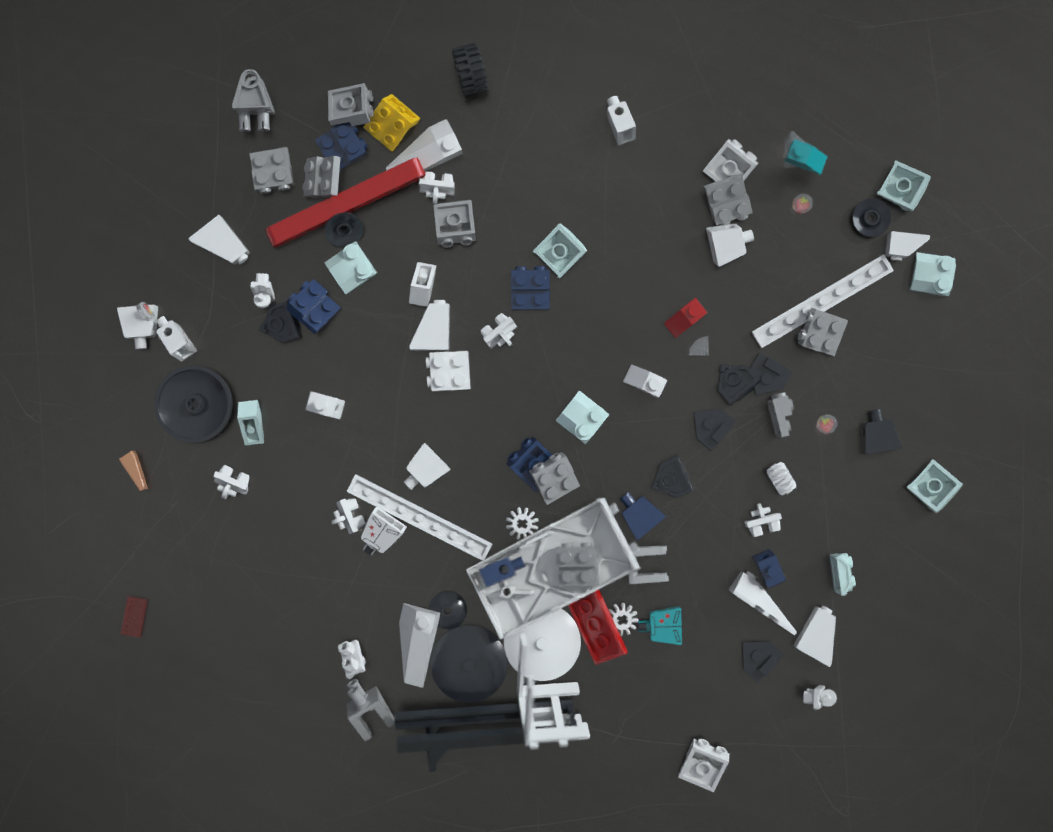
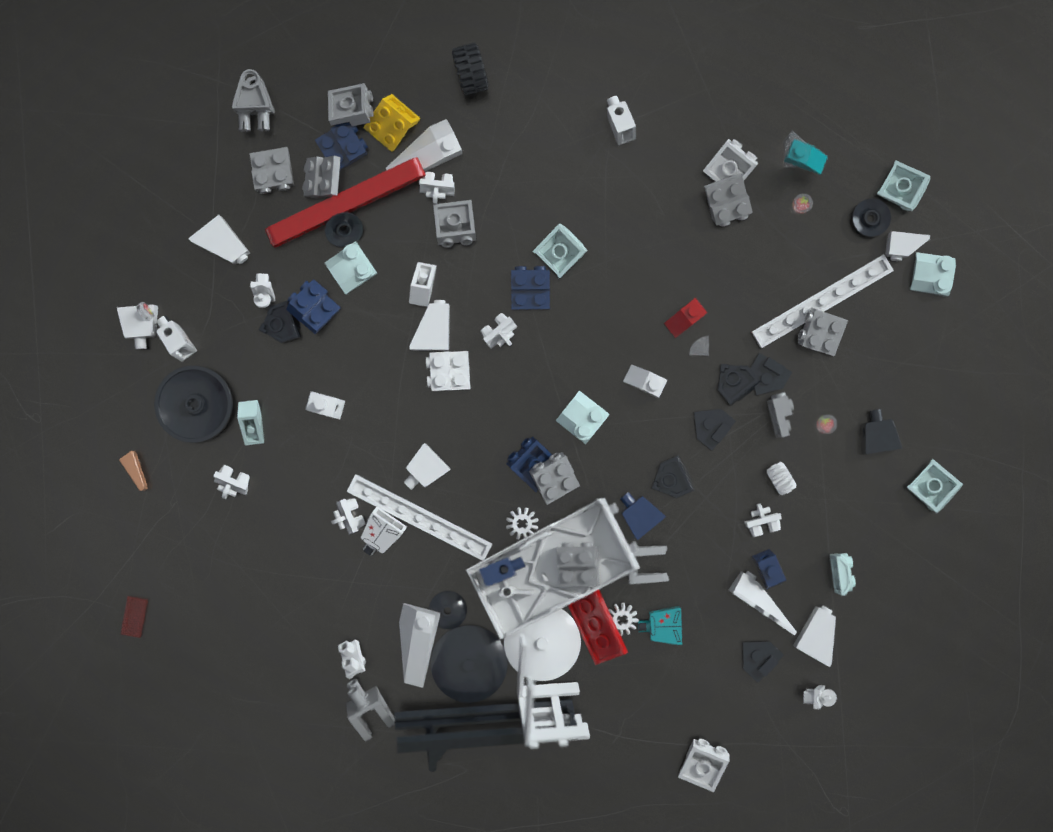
white torso [706,224,754,266] -> none

